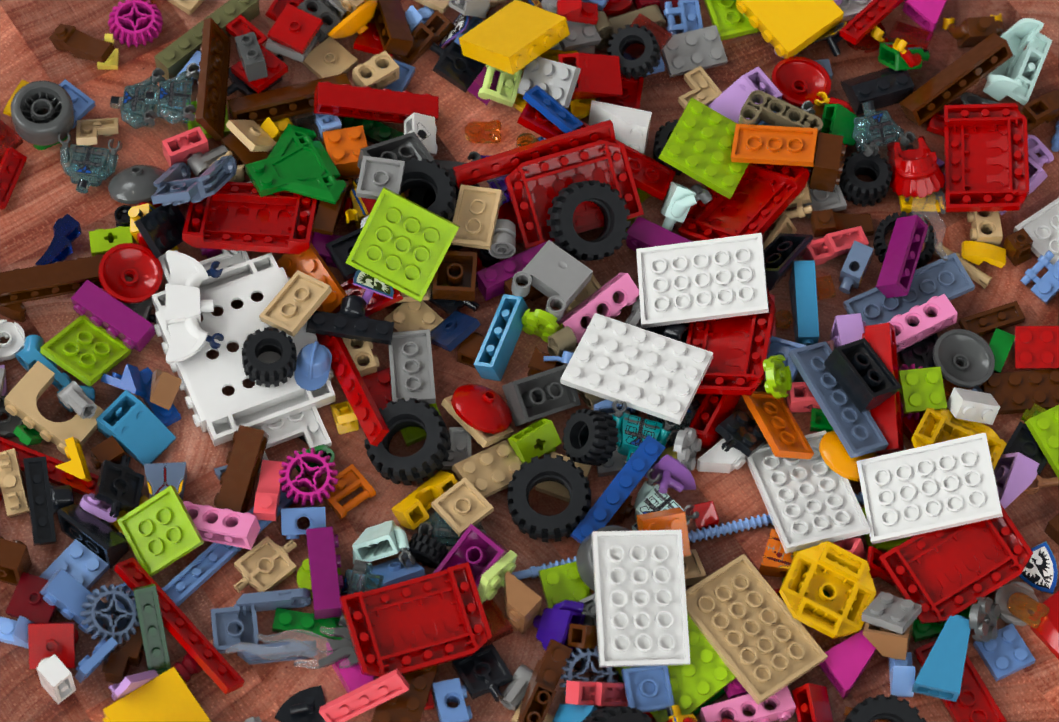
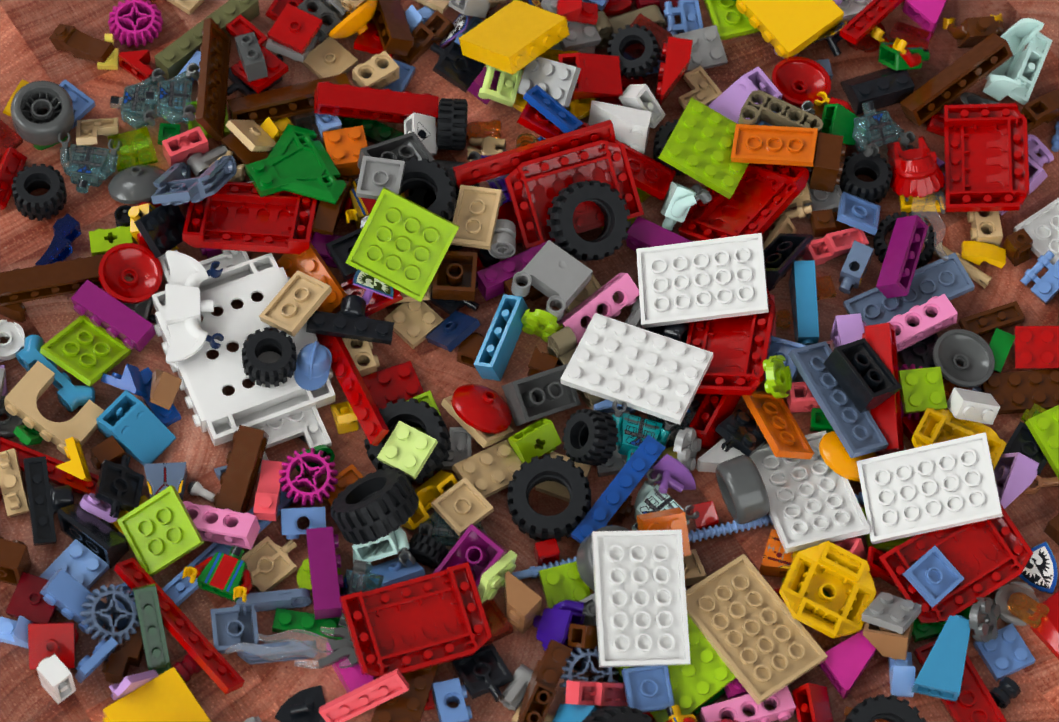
light grey piece [56,380,97,419] -> none
light grey plate [388,329,436,404] -> none
medium blue hand [544,350,574,364] -> none
none -> black tyre [12,163,67,221]
none -> clear neon green plate [107,127,158,172]
none -> red slope [118,50,153,87]
none -> green plate [158,123,181,145]
none -> torso [182,546,253,602]
none -> white piece [187,481,216,502]
none -> black tyre [331,468,419,545]
none -> yellowish green plate [377,421,438,479]
none -> black tyre [437,98,468,151]
none -> tan animal [467,136,506,162]
none -> red slope [534,539,560,566]
none -> white slope [619,84,666,128]
none -> red slope [655,37,693,106]
none -> dark grey wheel [716,455,770,524]
none -> medium blue plate [837,192,881,235]
none -> medium blue plate [903,545,965,608]
none -> black wheel [990,677,1021,709]

